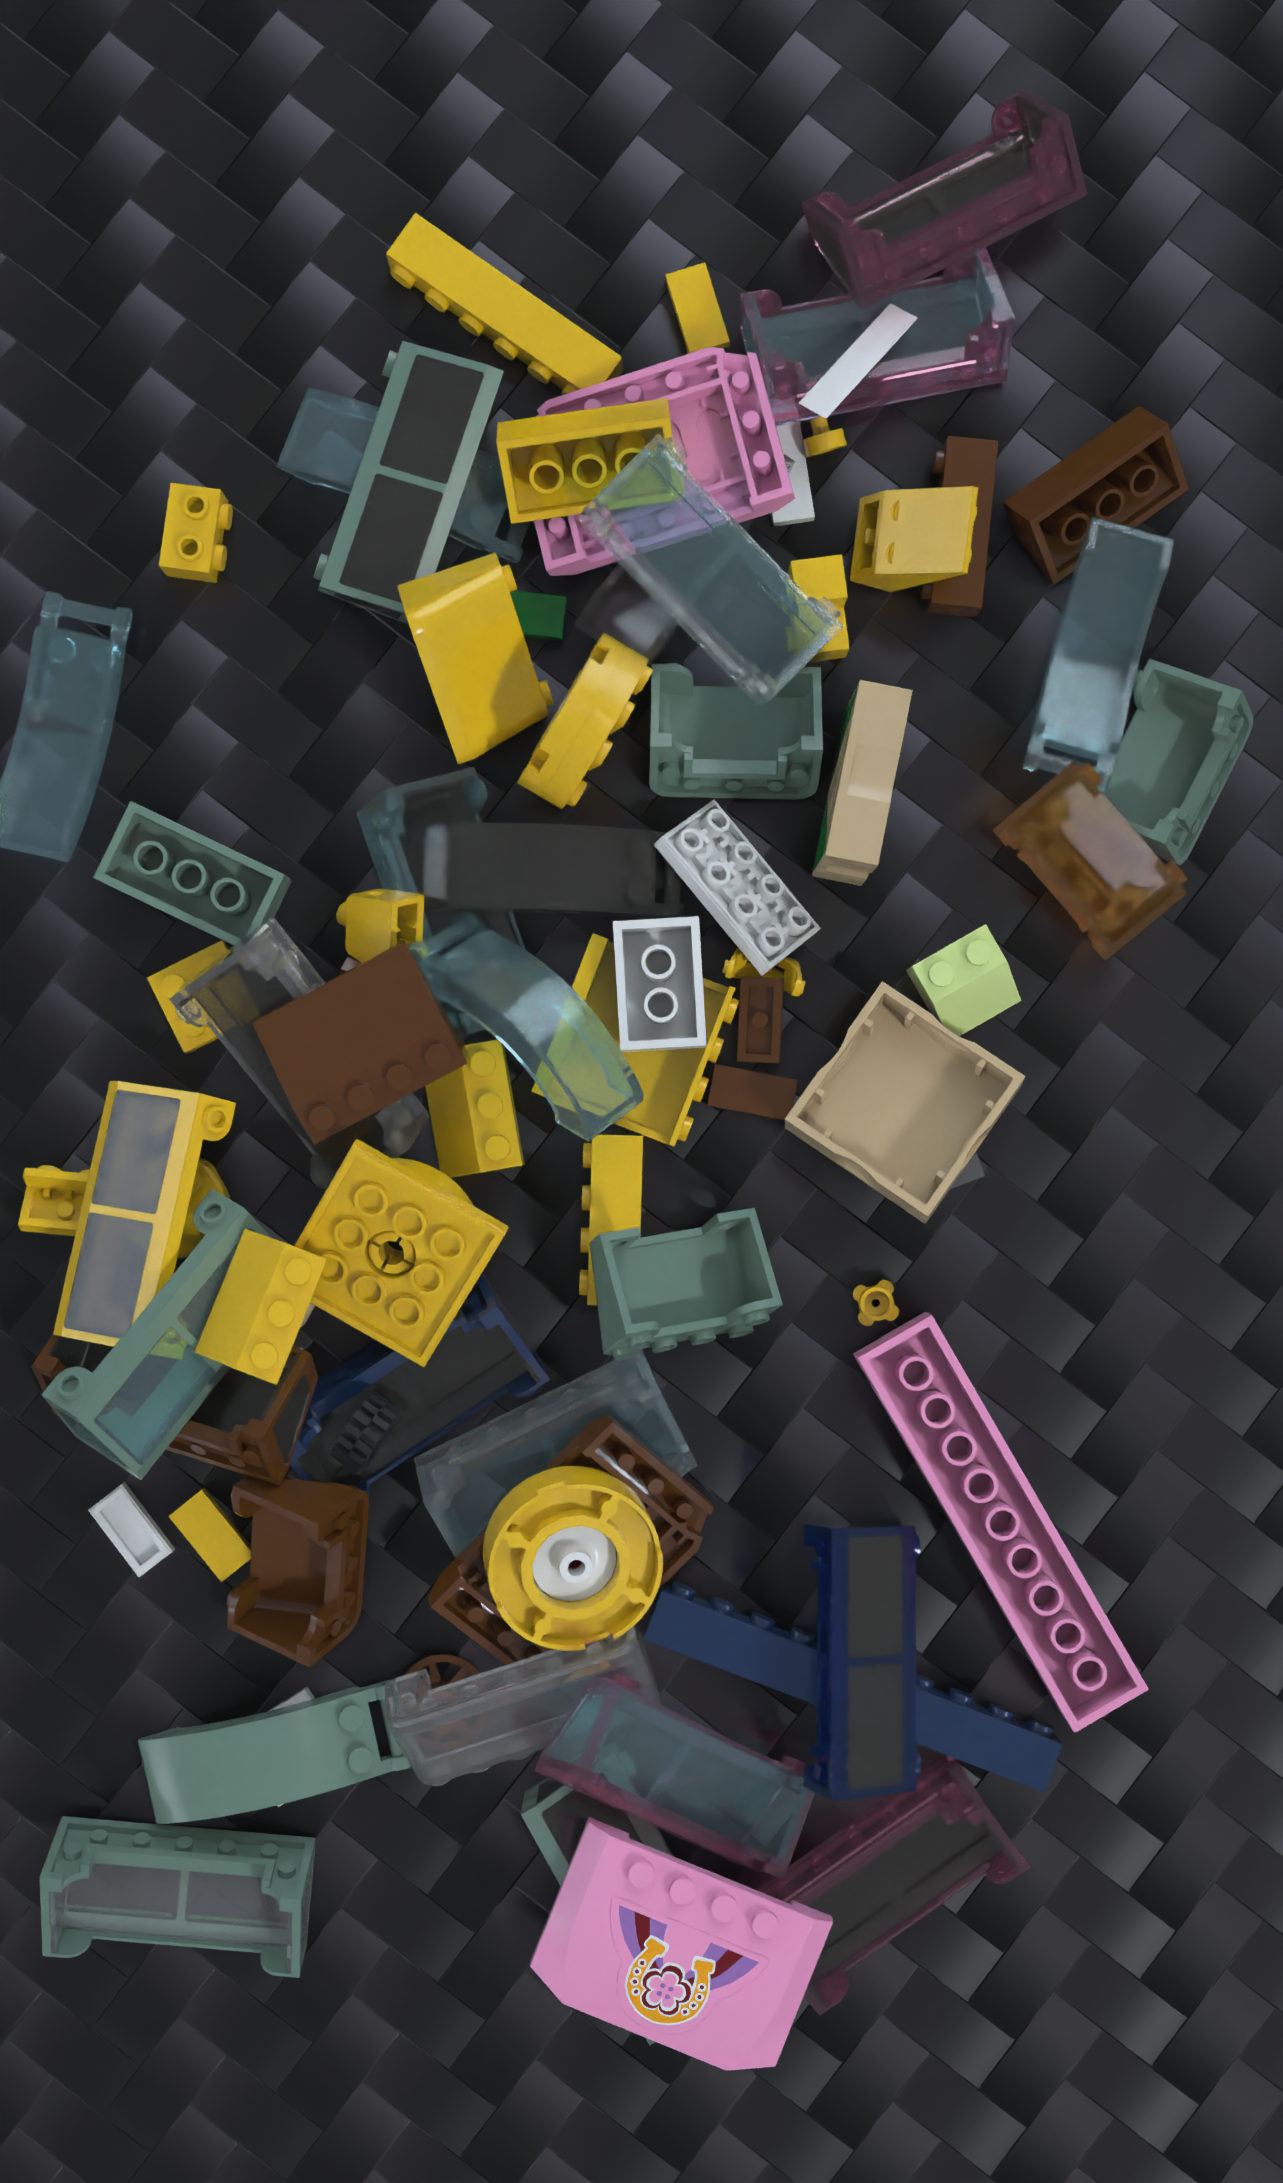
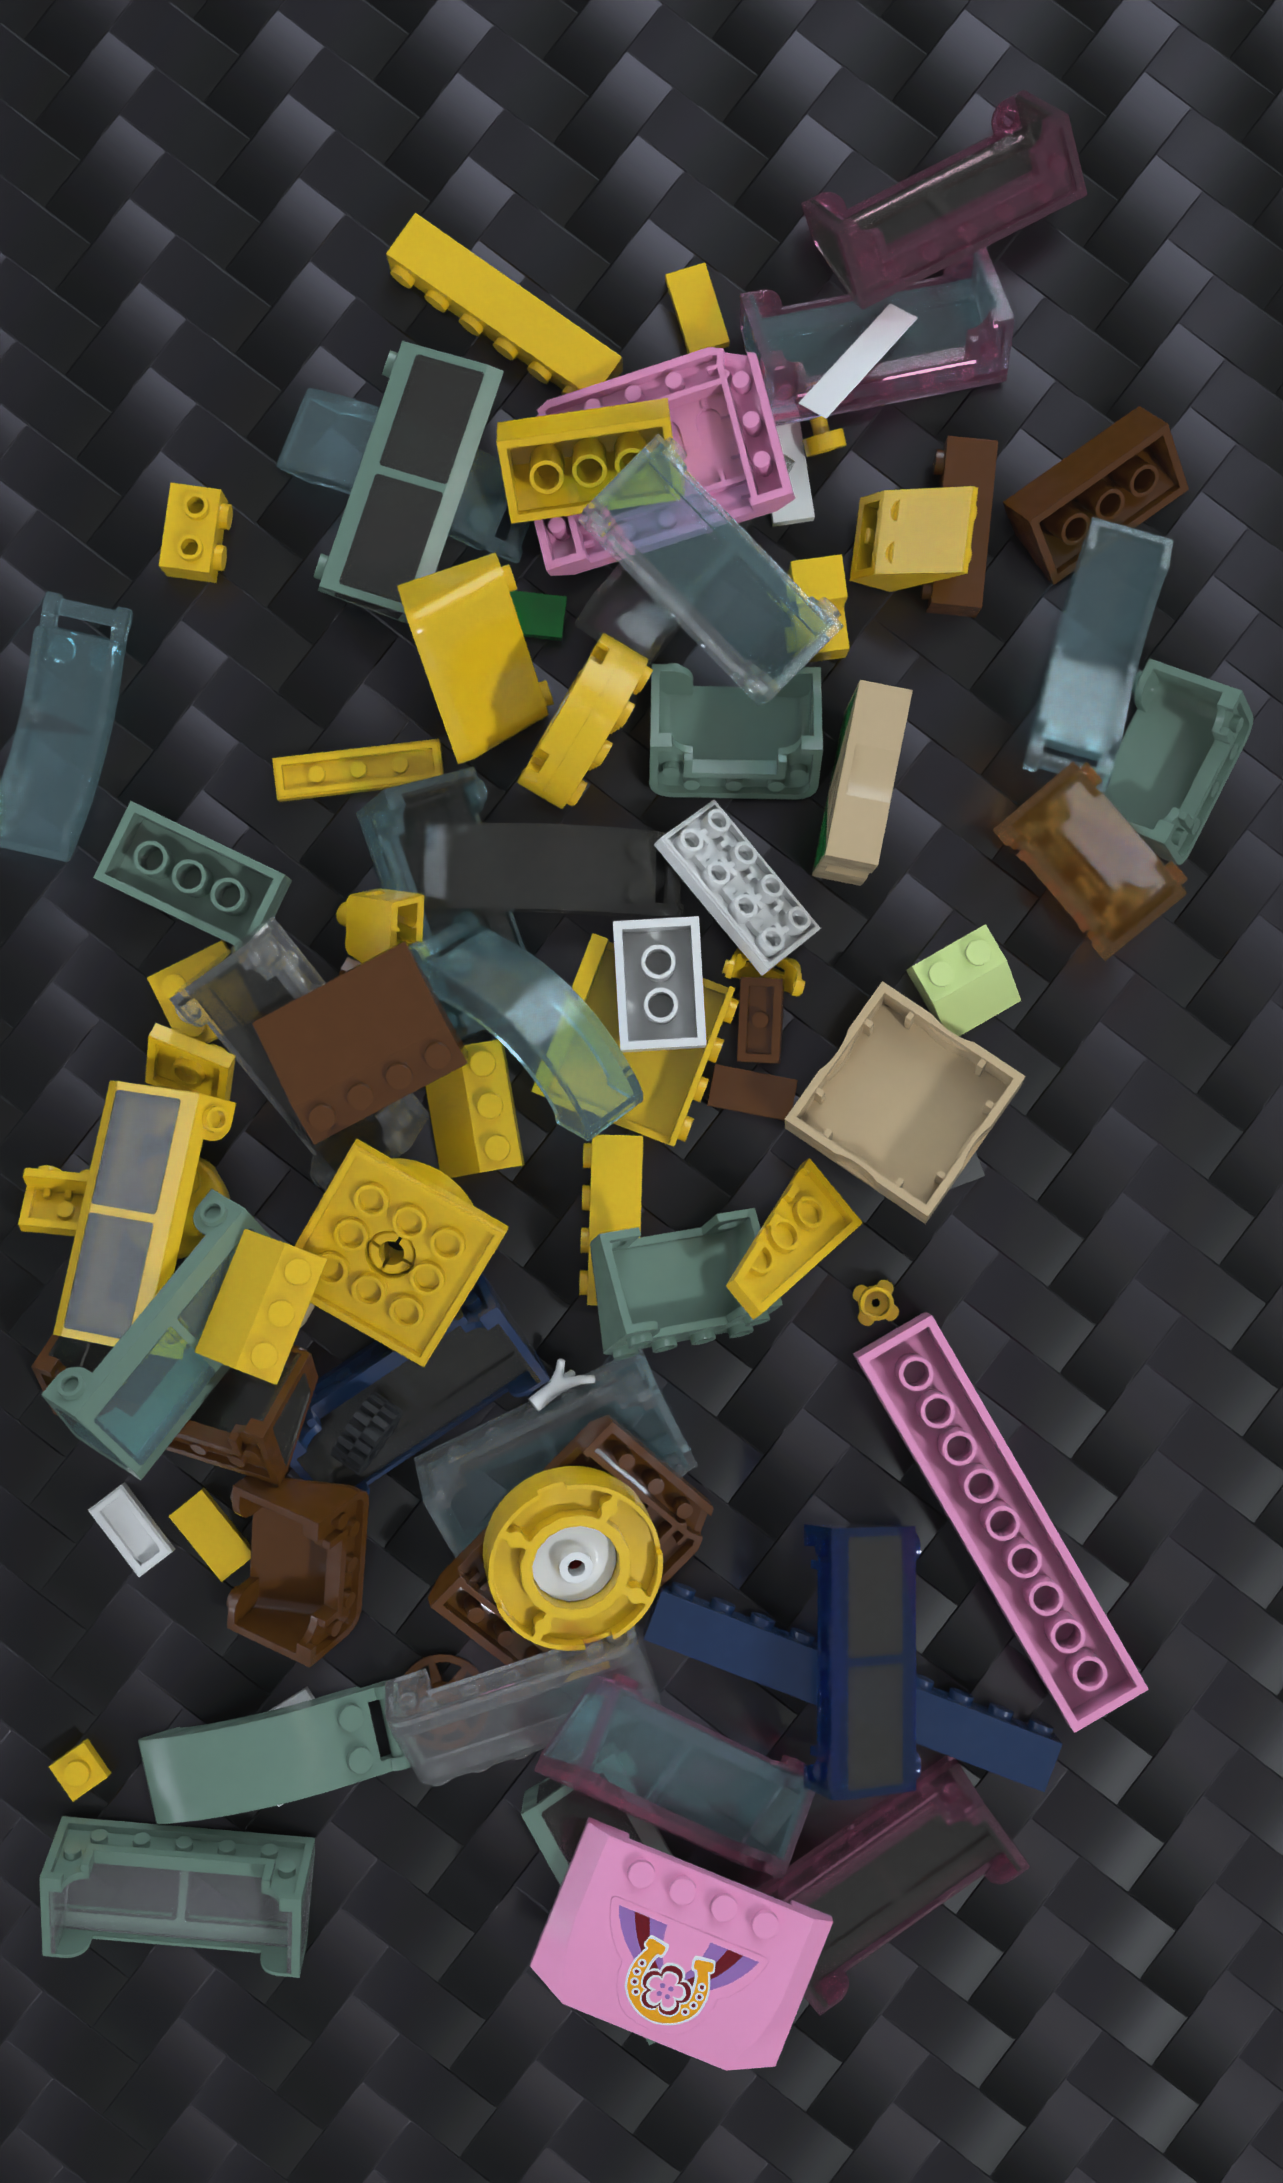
none -> yellow plate [49,1738,111,1802]
none -> yellow plate [145,1023,236,1101]
none -> yellow tile [272,739,445,802]
none -> white bar [528,1359,596,1412]
none -> yellow wing [726,1158,863,1320]

